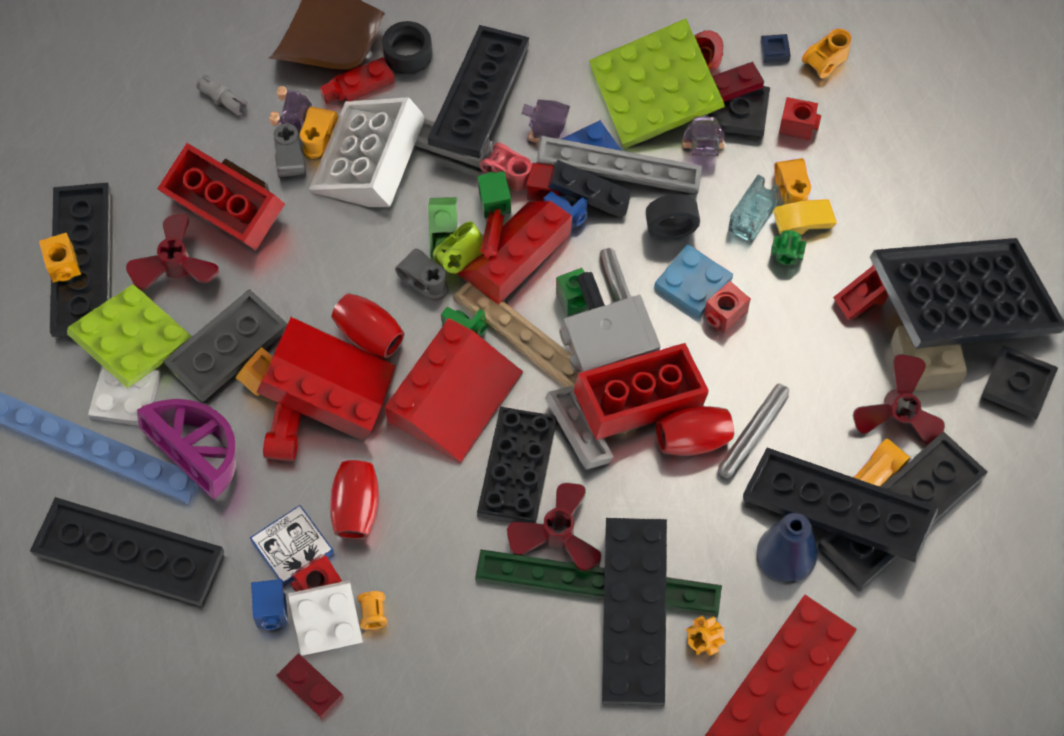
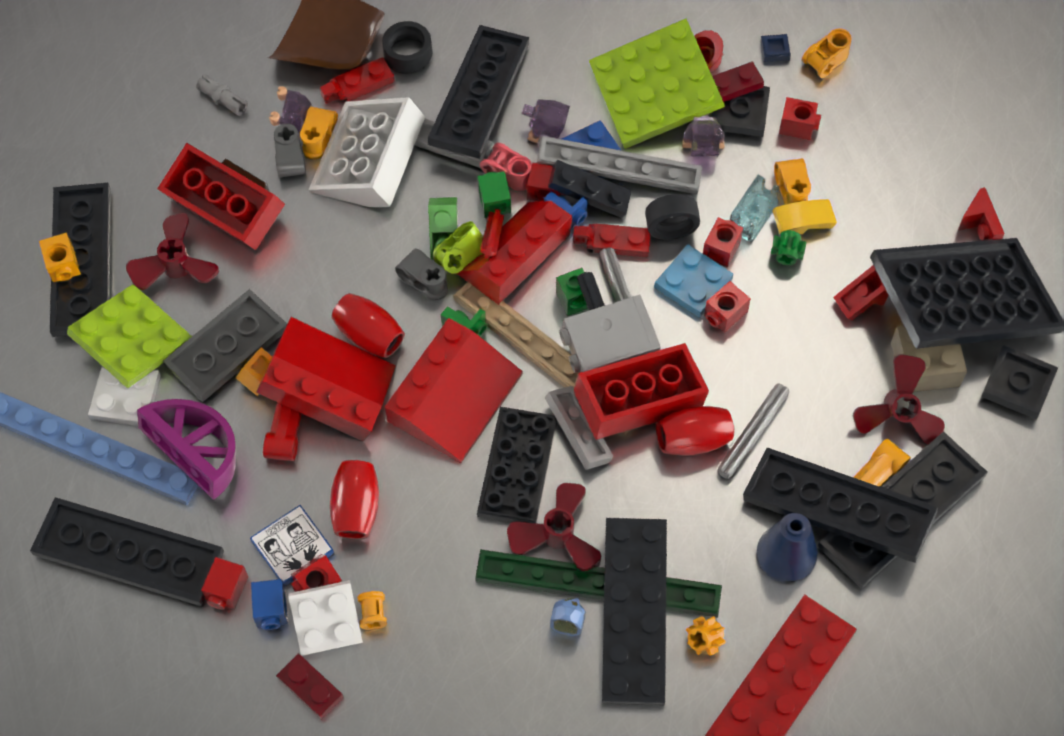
none -> red brick [201,557,249,610]
none -> medium blue rock [550,598,586,636]
none -> red hinge [573,223,651,258]
none -> red brick [703,217,743,268]
none -> red slope [958,187,1005,241]

